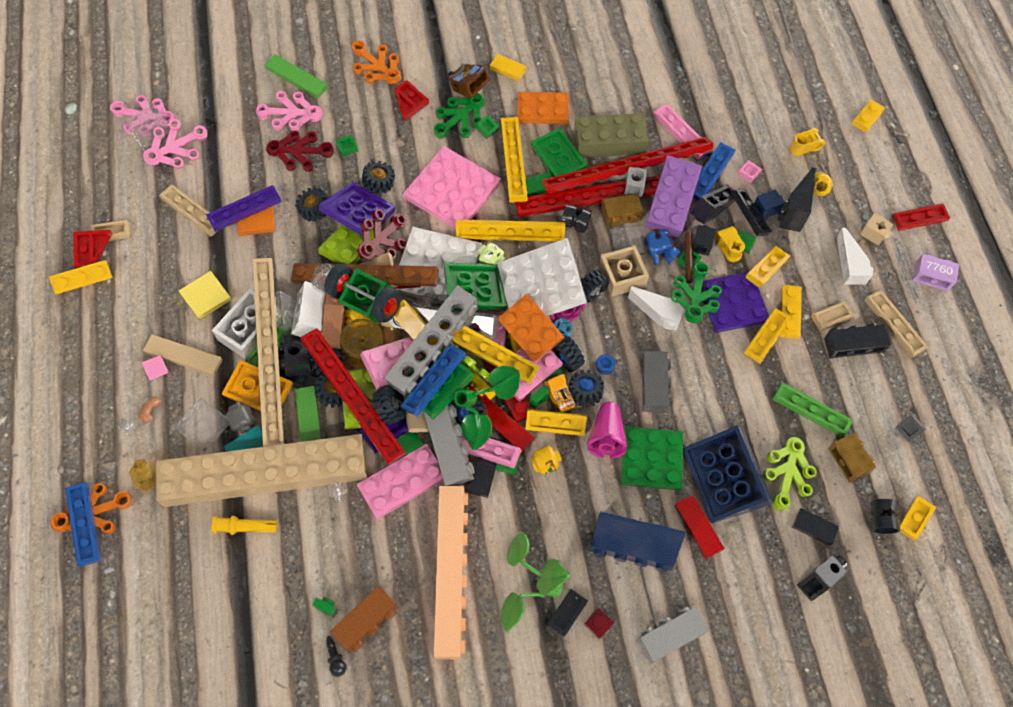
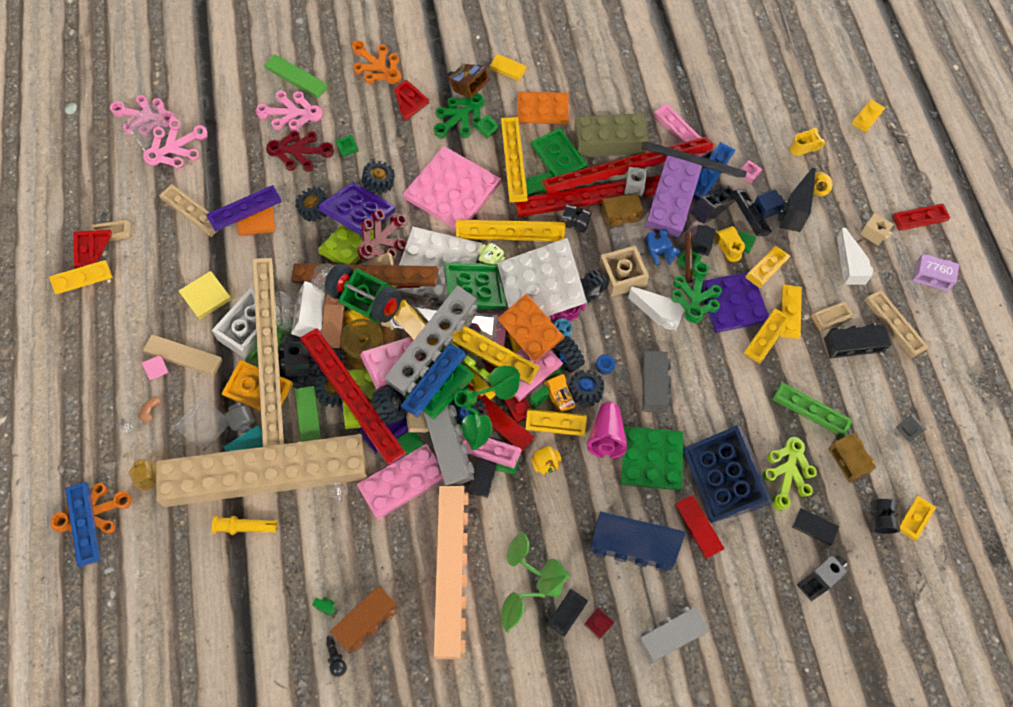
none -> black tile [641,141,747,178]

